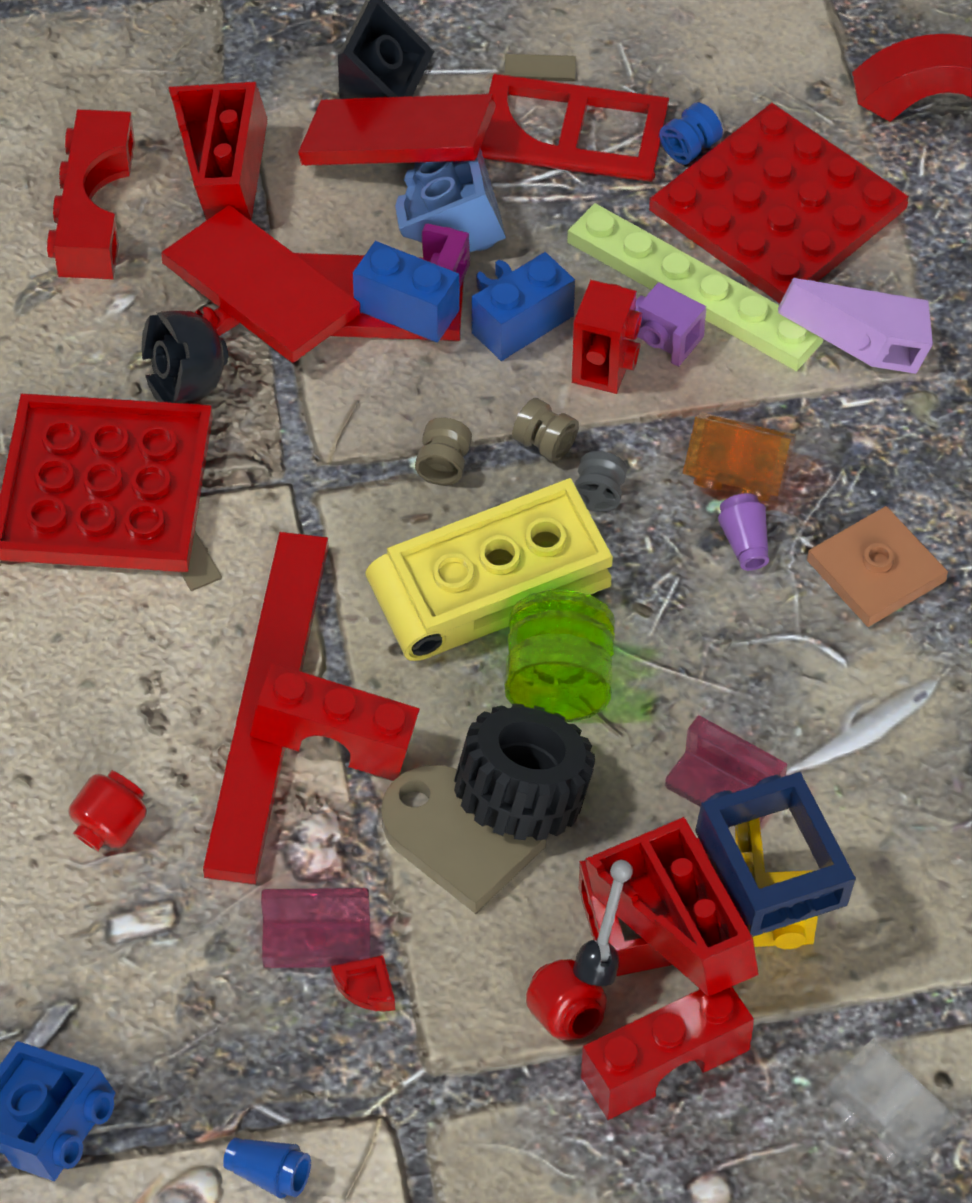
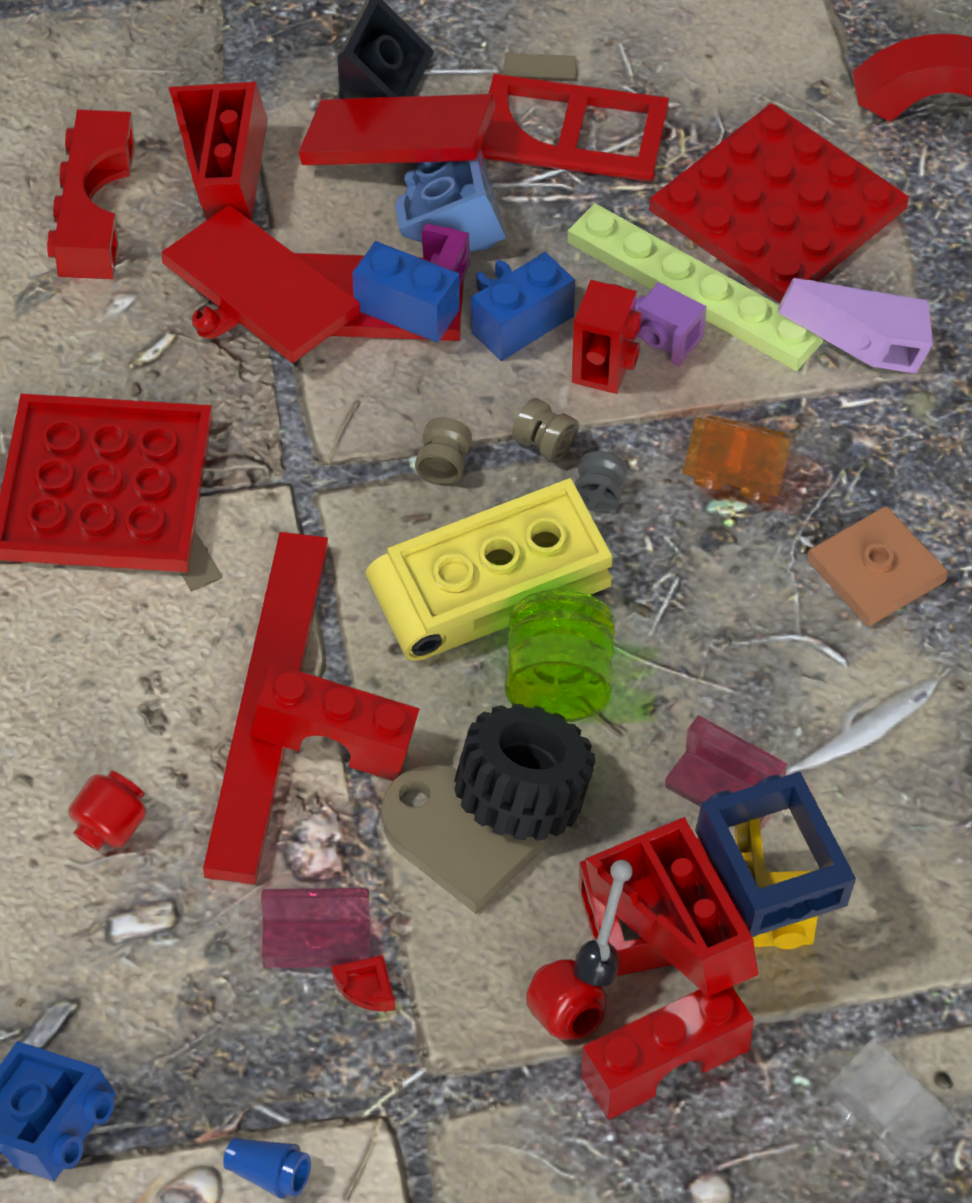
black cylinder [141,310,228,404] -> none
blue wheel [659,102,723,164] -> none
medium lavender cone [718,493,769,571] -> none

